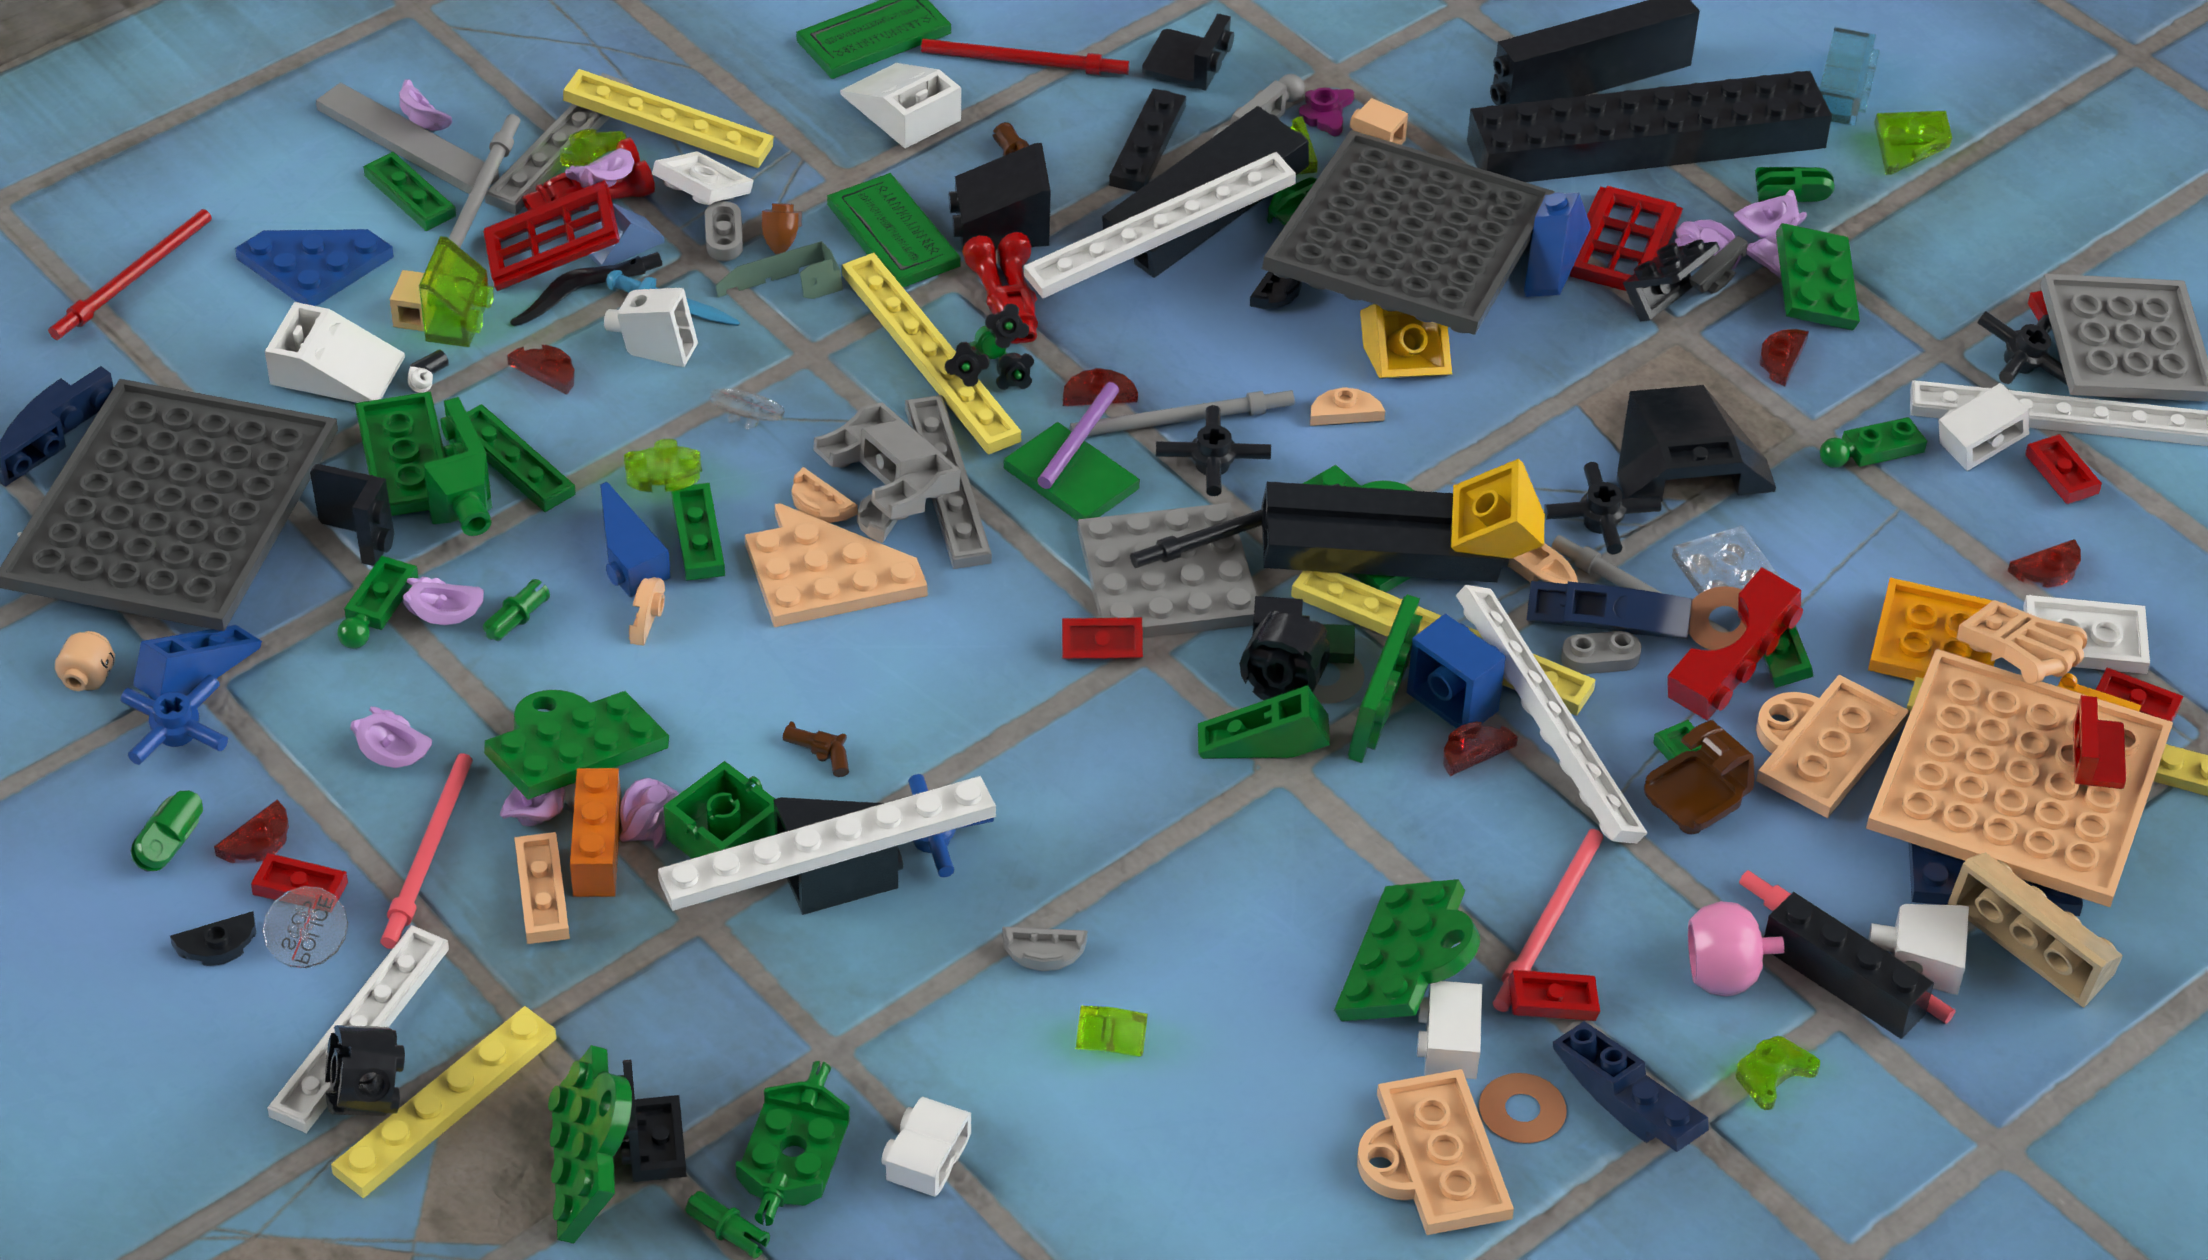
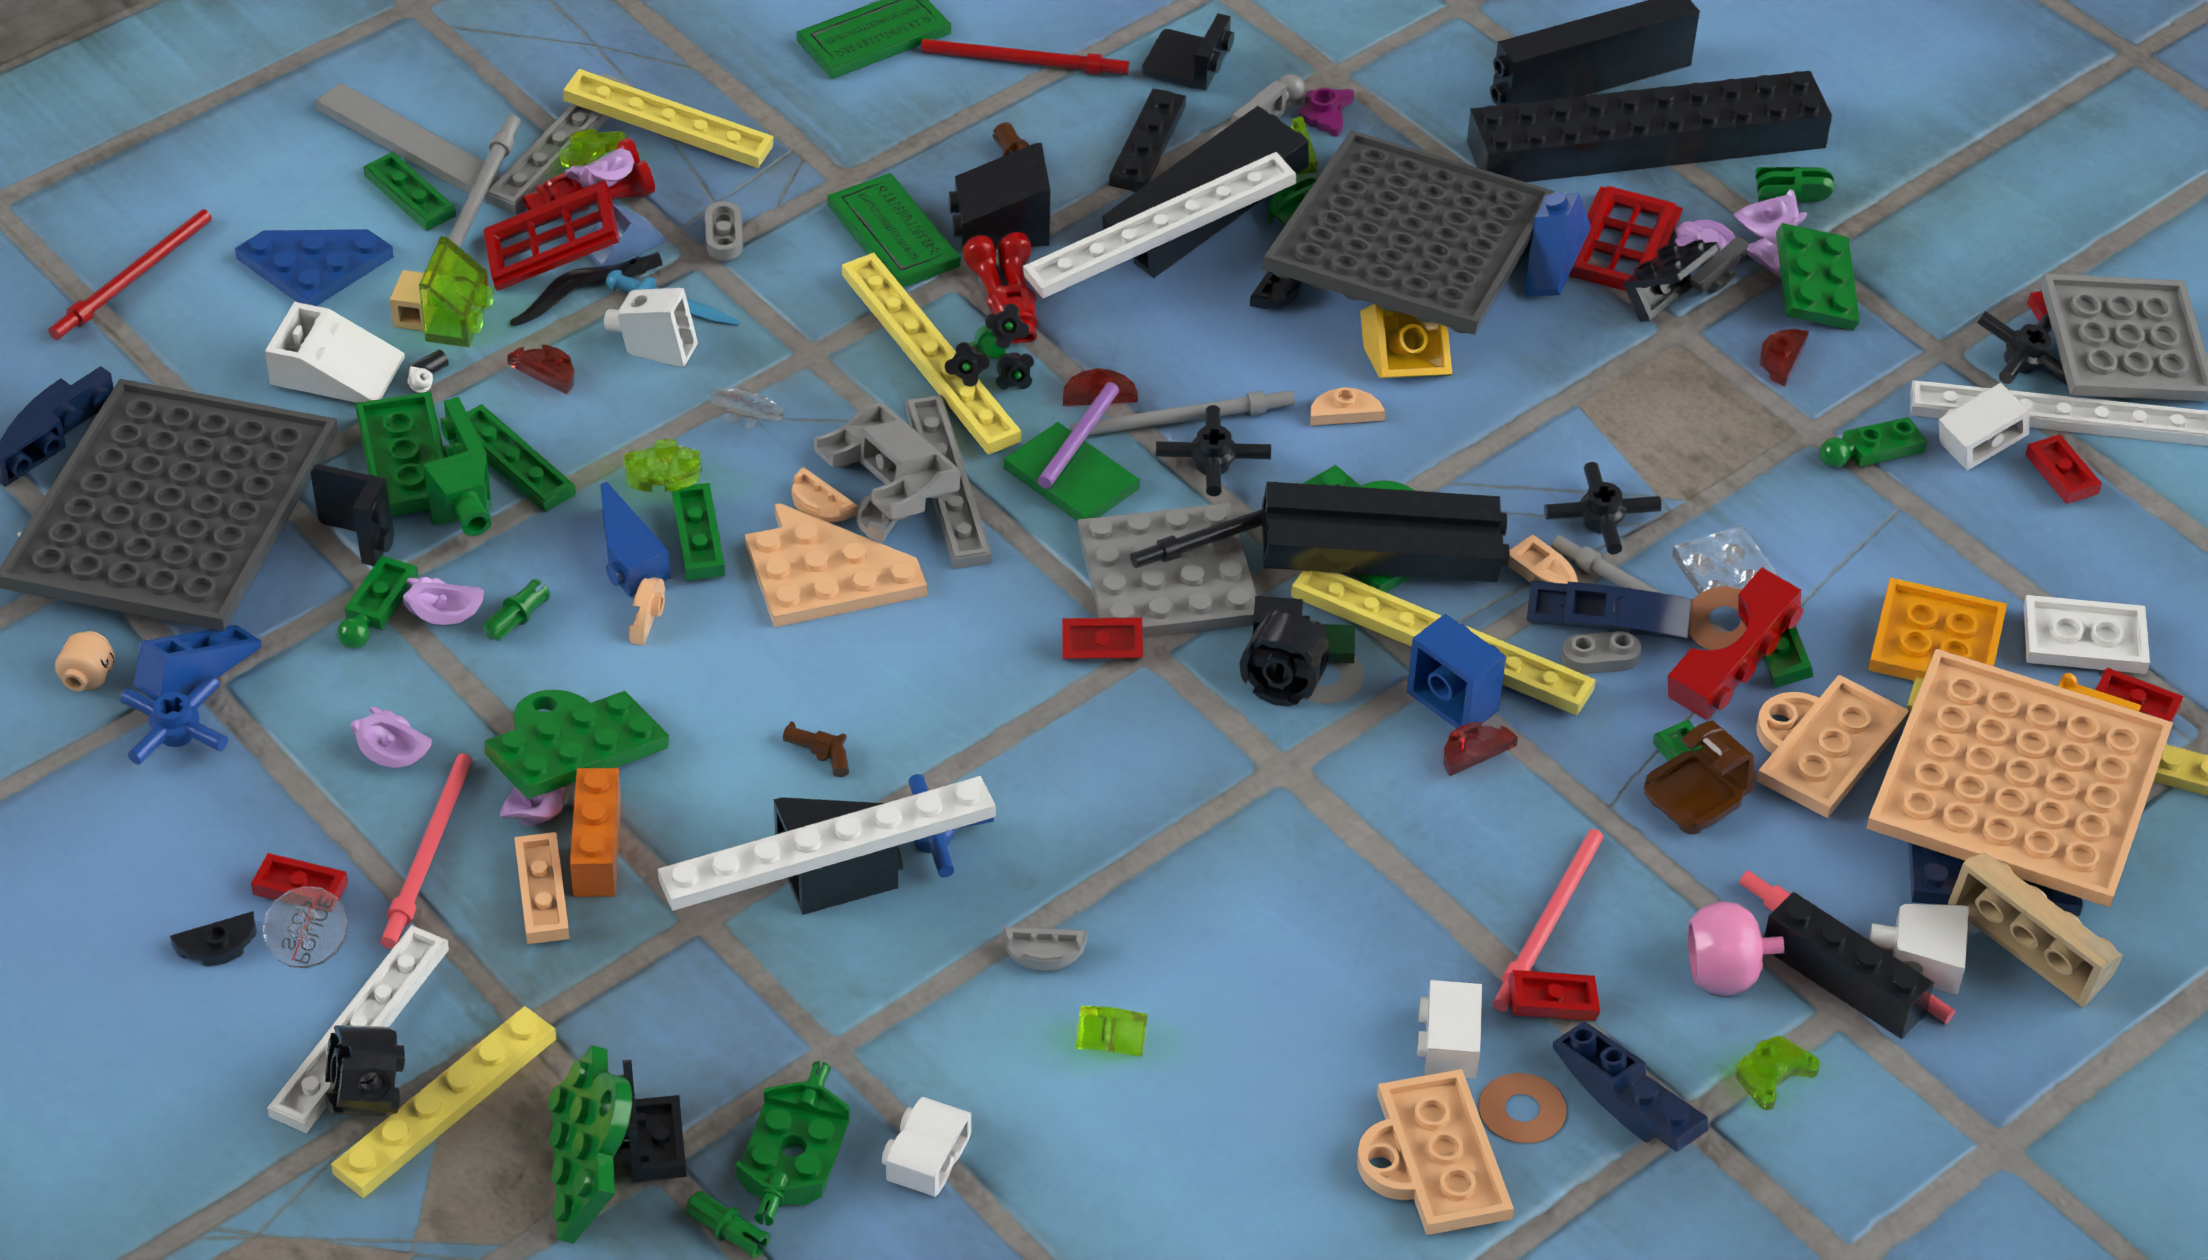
green arm [130,790,203,872] -> none
clear red plate [214,799,289,863] -> none
lavender hat [399,79,452,131] -> none
lavender hat [619,778,679,849] -> none
white plate [652,151,754,205] -> none
green brick [663,761,775,859] -> none
sand green piece [716,241,843,299] -> none
dark orange plate [762,203,802,255] -> none
white slope [840,63,961,149] -> none
green slope [1198,685,1330,759] -> none
green plate [1334,879,1480,1021] -> none
green piece [1348,594,1423,763] -> none
light nougat brick [1350,98,1408,145] -> none
yellow slope [1451,458,1545,559] -> none
white plate [1456,585,1647,844] -> none
black wedge [1616,385,1776,502] -> none
clear light blue brick [1819,27,1880,126] -> none
clear neon green wing [1874,111,1952,175] -> none
light nougat plate [1956,600,2087,684] -> none
clear red plate [2008,539,2081,588] -> none
red panel [2073,695,2126,789] -> none

